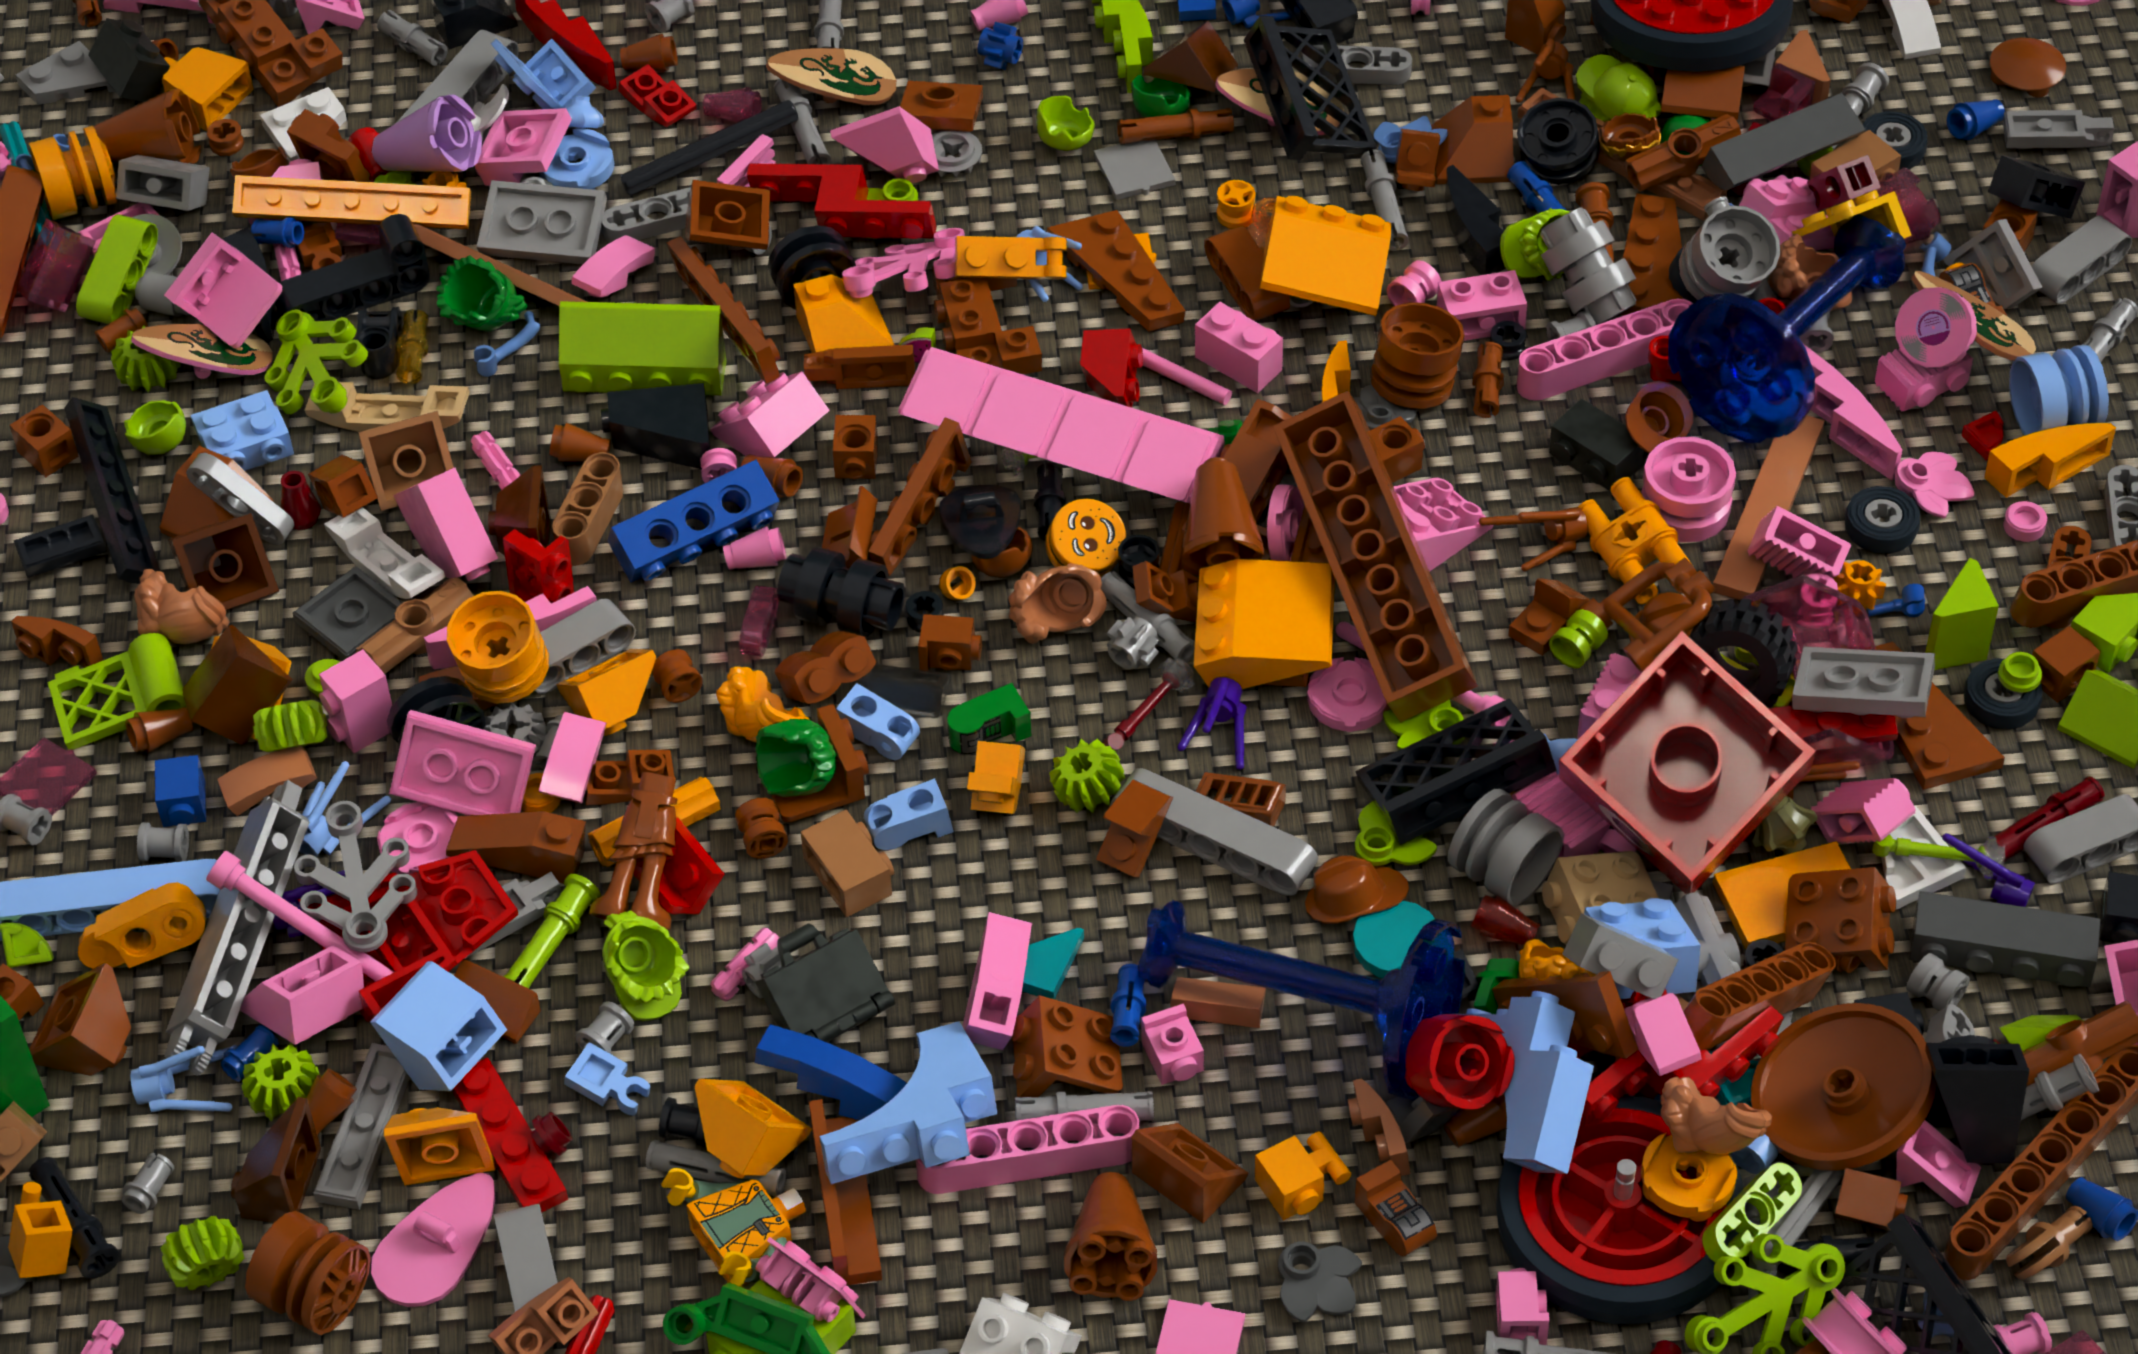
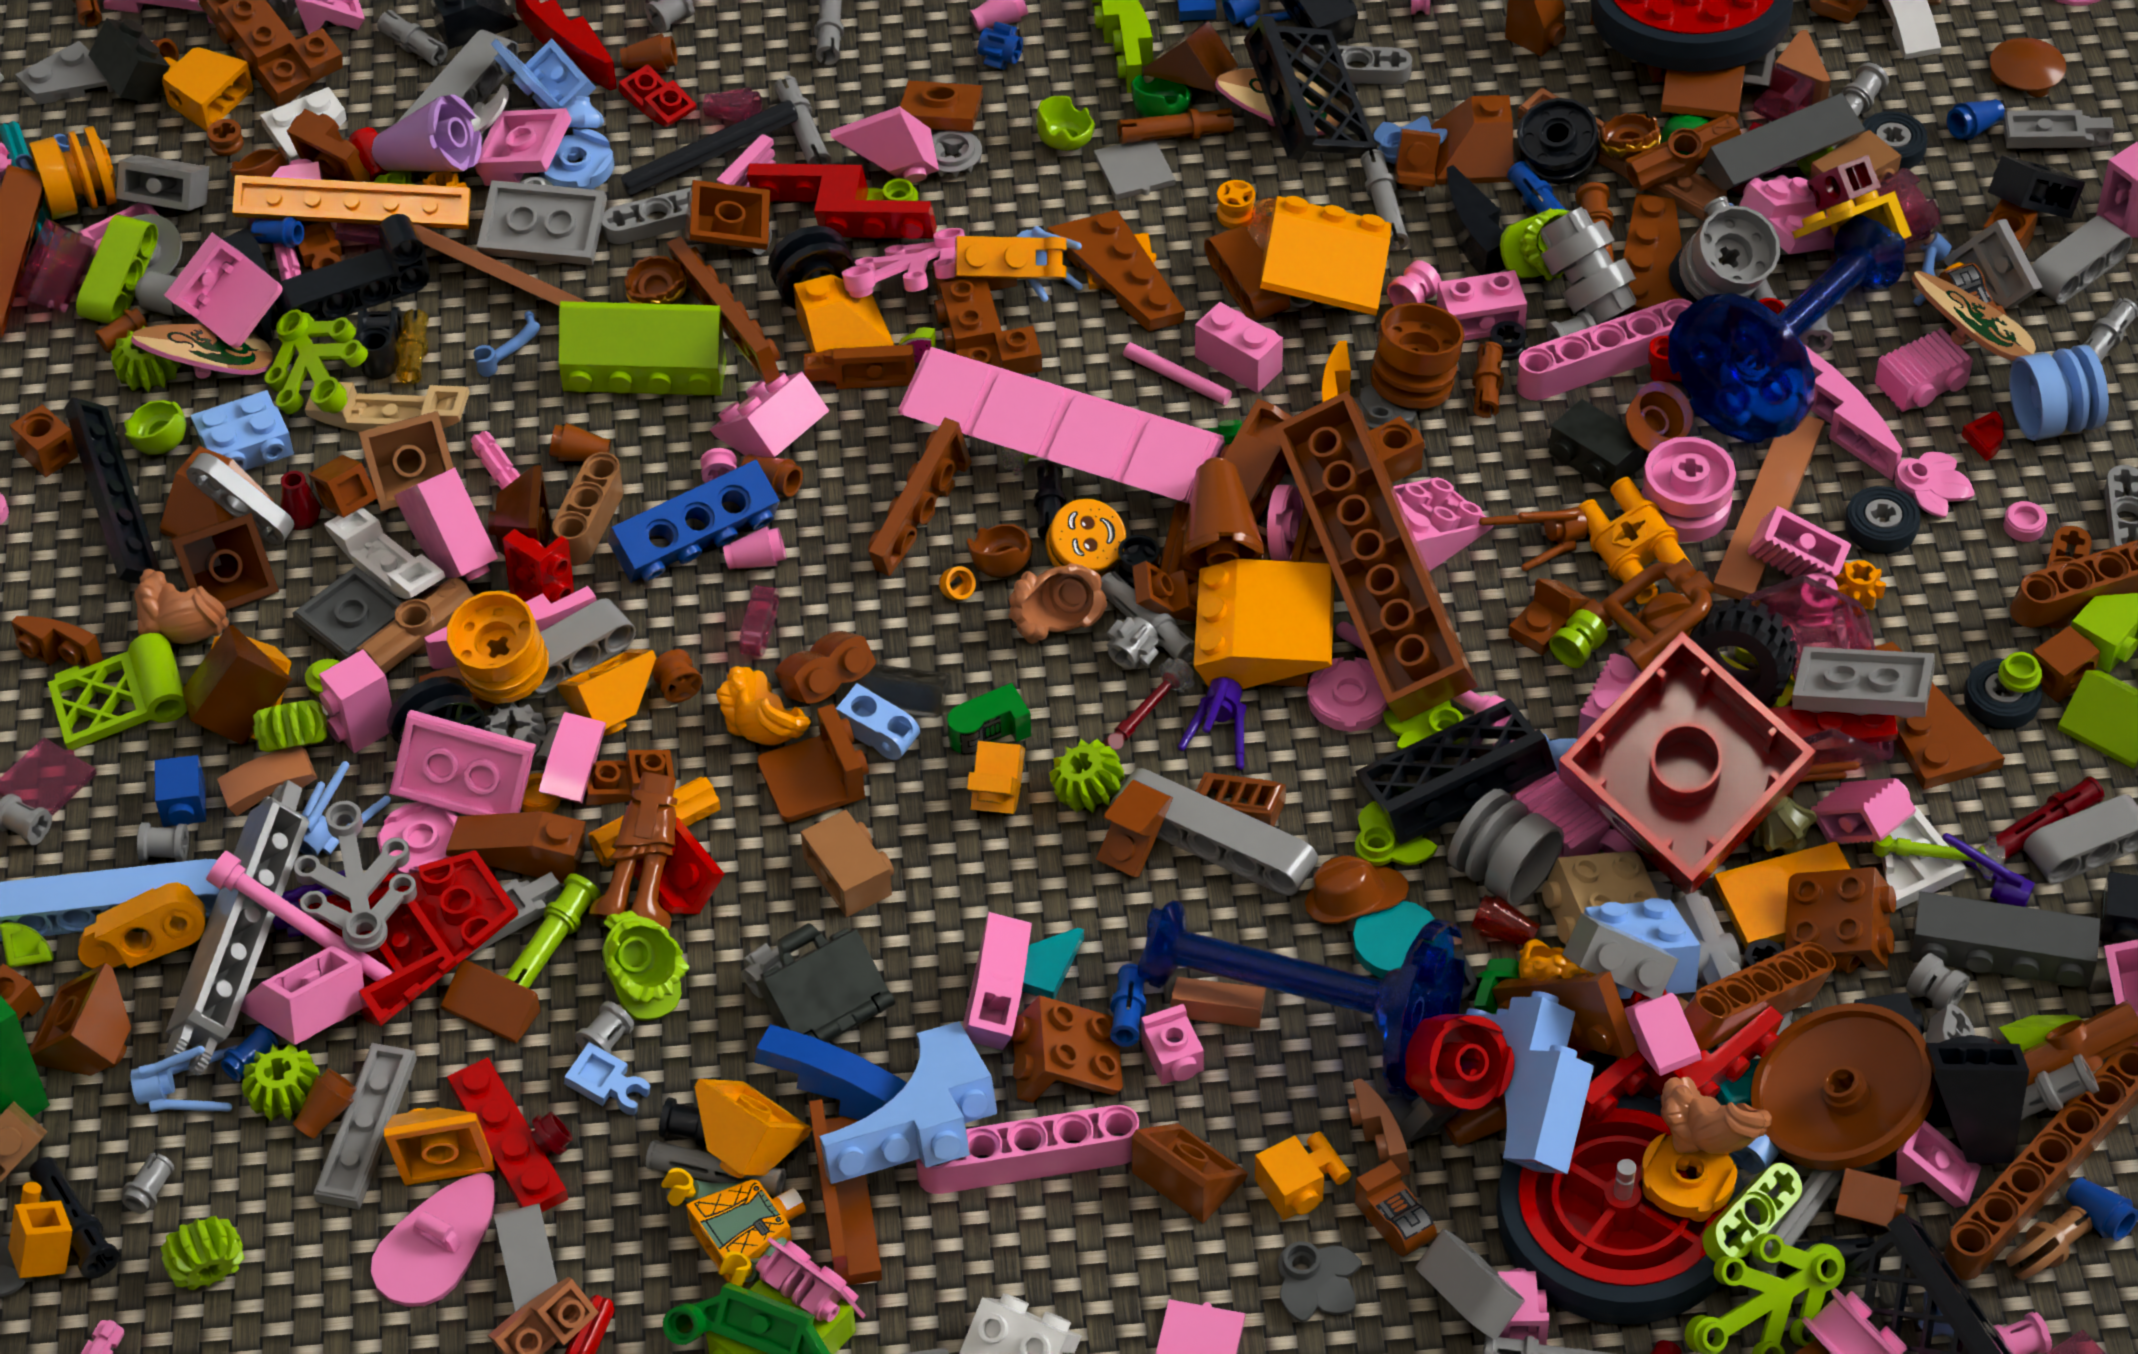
black plate [13,514,107,578] -> none
dark orange cone [94,88,201,164] -> none
dark orange cone [125,707,193,753] -> none
reddish brown slope [231,1097,321,1223] -> none
dark orange wheel [245,1211,371,1335] -> none
light blue slope [370,961,507,1091] -> none
green hair [436,255,527,332] -> none
bright pink slope [571,235,655,298] -> none
black slope [601,383,711,470] -> none
bright pink axle [710,928,779,1001] -> none
dark orange wheel [735,798,788,859] -> none
green hair [755,719,837,797] -> none
shield [766,48,897,105] -> none
black piece [777,547,905,638] -> none
dark orange piece [822,486,878,568] -> none
dark orange brick [833,415,878,479] -> none
light blue leg [864,778,954,850] -> none
black bush [905,591,944,632] -> none
dark orange brick [918,614,982,674] -> none
black shield [939,485,1021,559] -> none
light grey pin [1015,1091,1154,1121] -> none
dark orange cone [1064,1172,1157,1301] -> none
red slope [1080,328,1143,408] -> none
dark orange plant [1515,38,1575,103] -> none
lime hair [1576,54,1661,122] -> none
nougat hair [1768,234,1854,312] -> none
blue hand [1866,584,1925,617] -> none
bright pink tile [1895,287,1977,368] -> none
lime slope [1925,558,1999,670] -> none
light orange slope [1984,423,2116,498] -> none
none -> dark orange hair [624,256,686,304]
none -> light grey beam [1415,1229,1525,1339]

